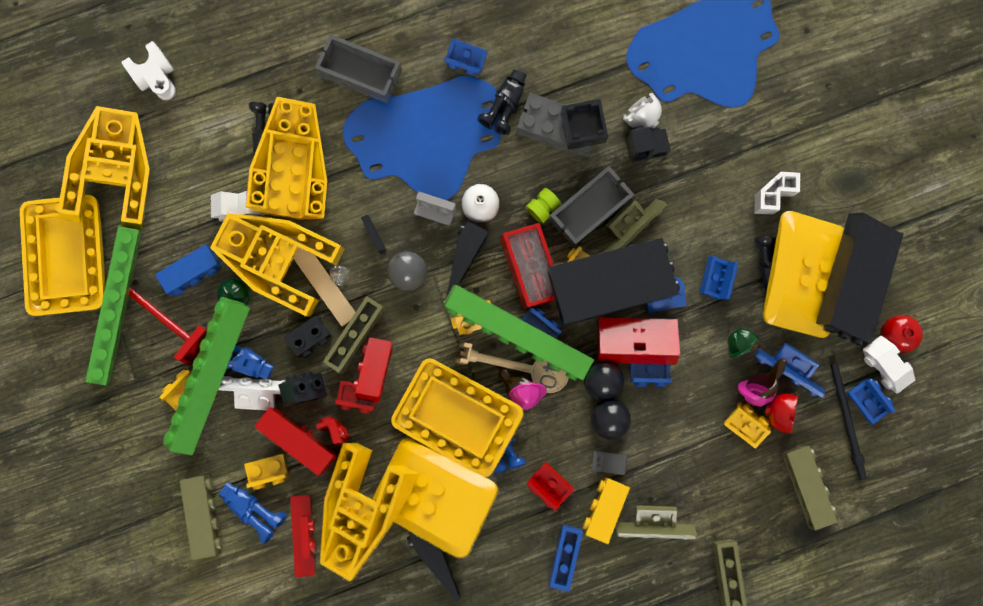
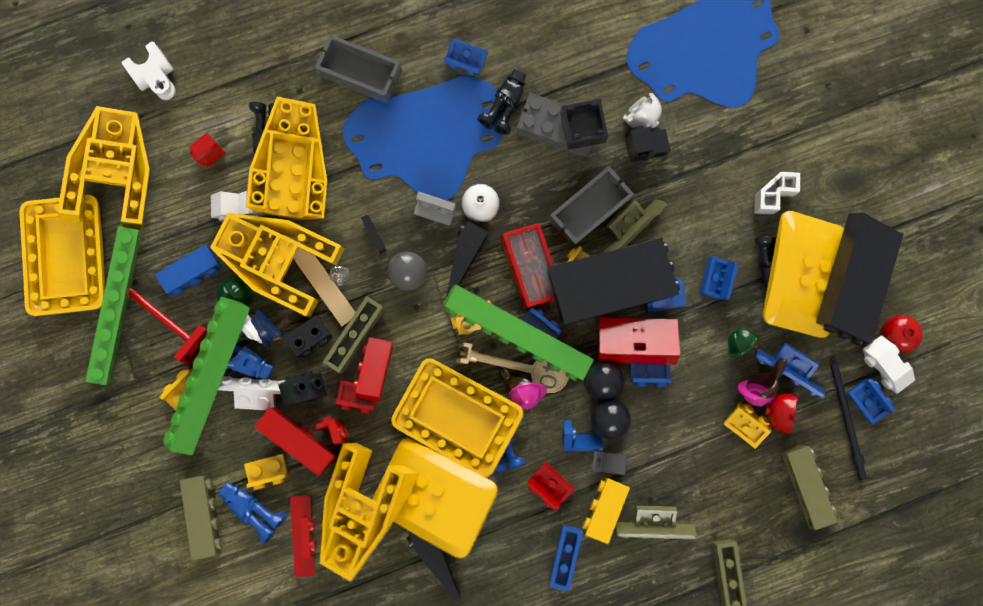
lime wheel [526,188,562,224] -> none
none -> red brick [189,132,225,168]
none -> dark blue piece [242,309,284,348]
none -> blue bracket [562,420,603,451]

